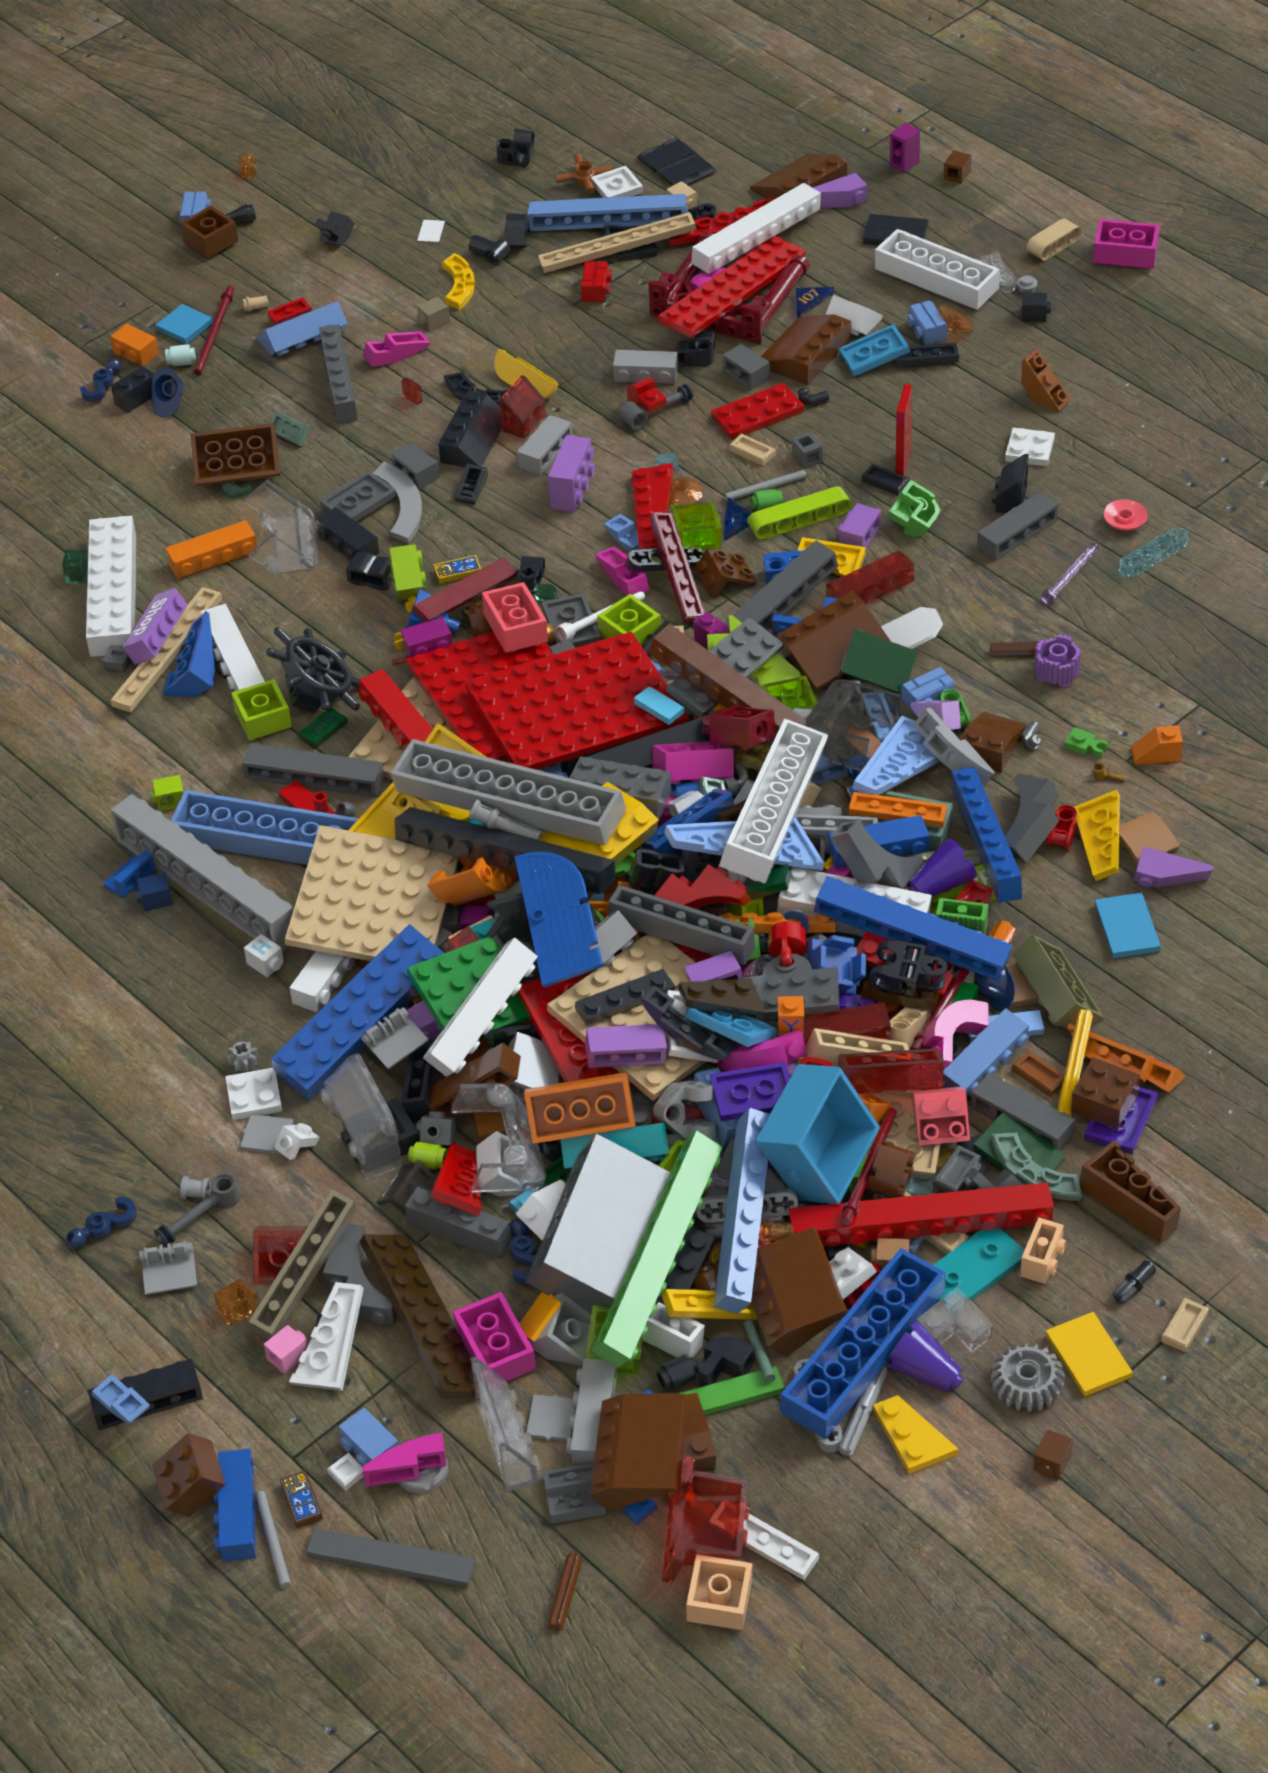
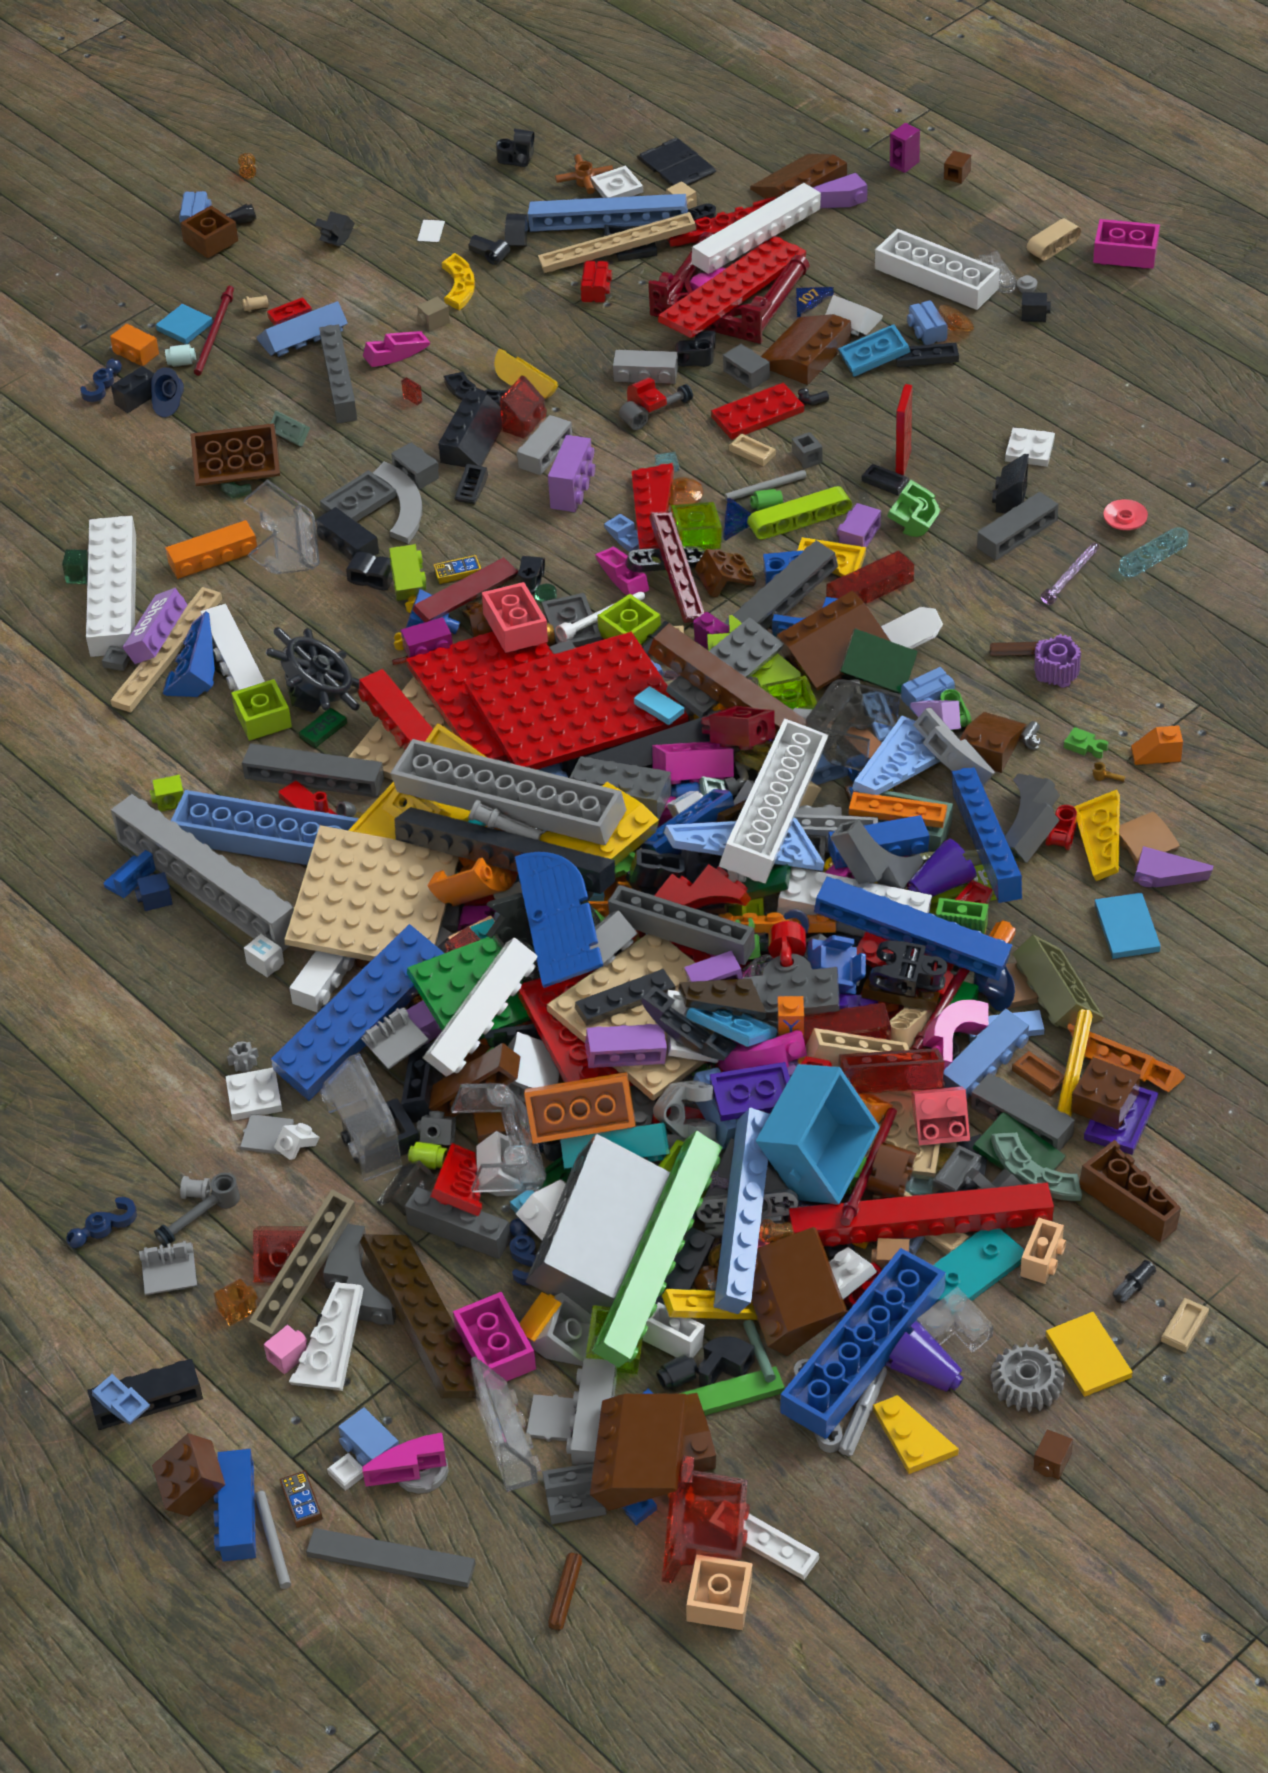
black tile [863,214,928,245] -> none
dark orange slope [1021,348,1071,412] -> none

